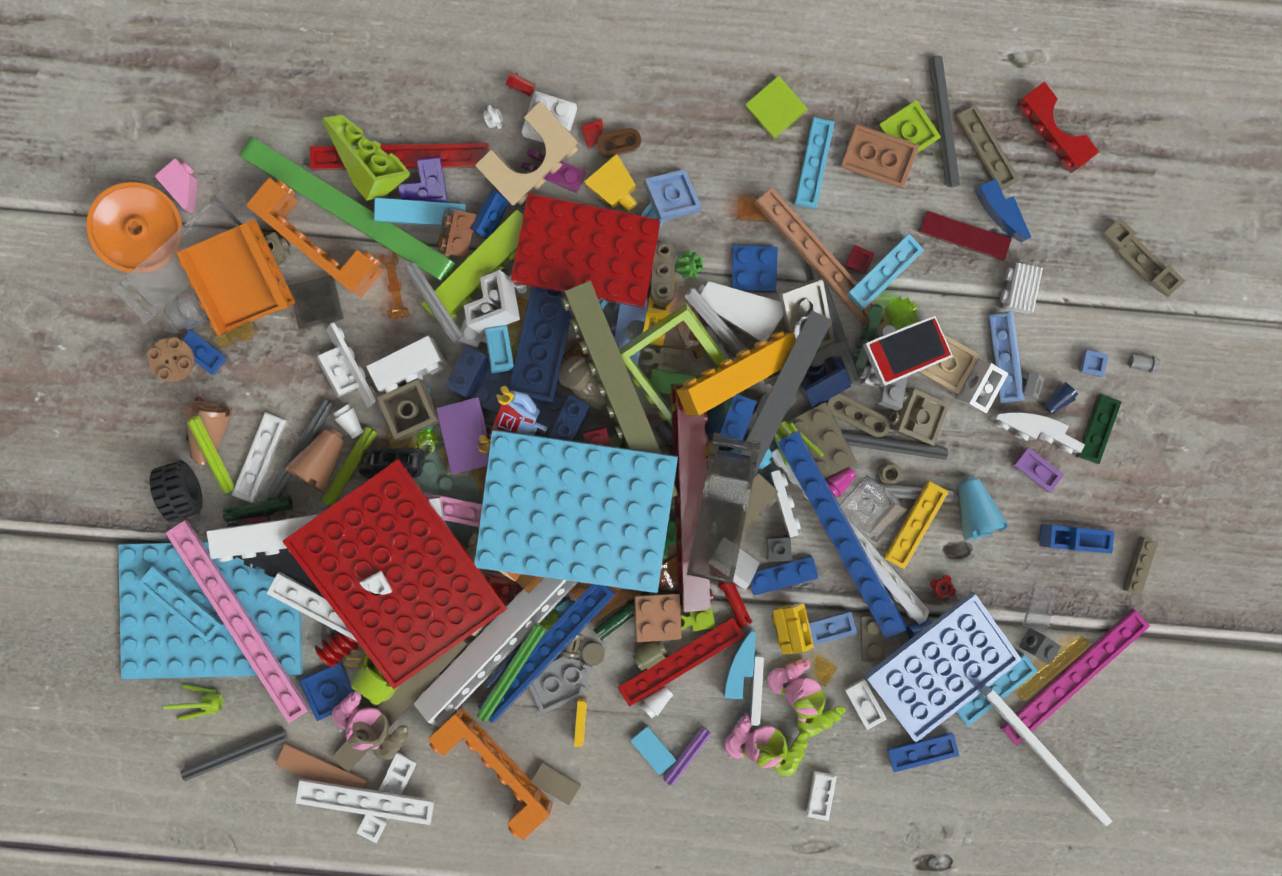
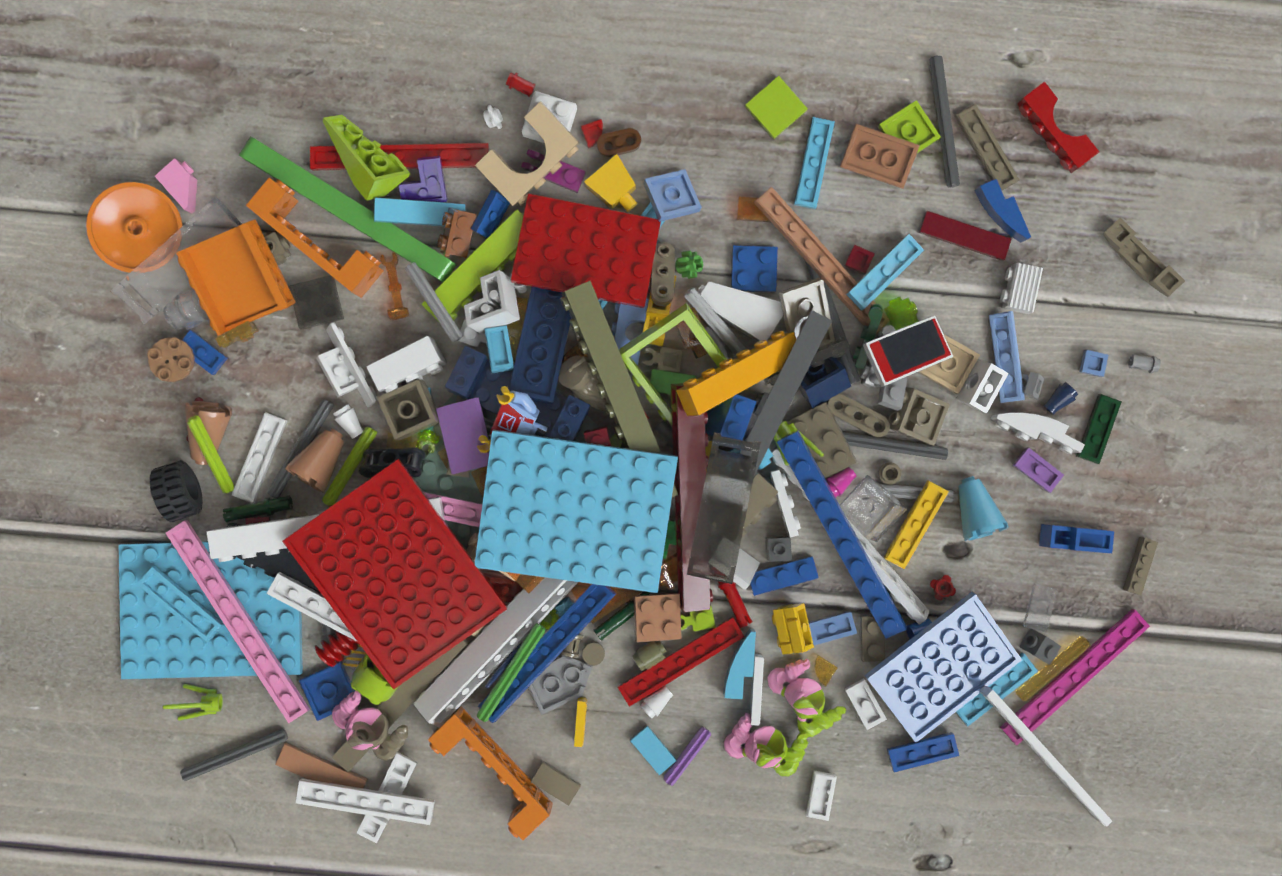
white tile [360,570,393,595] -> none

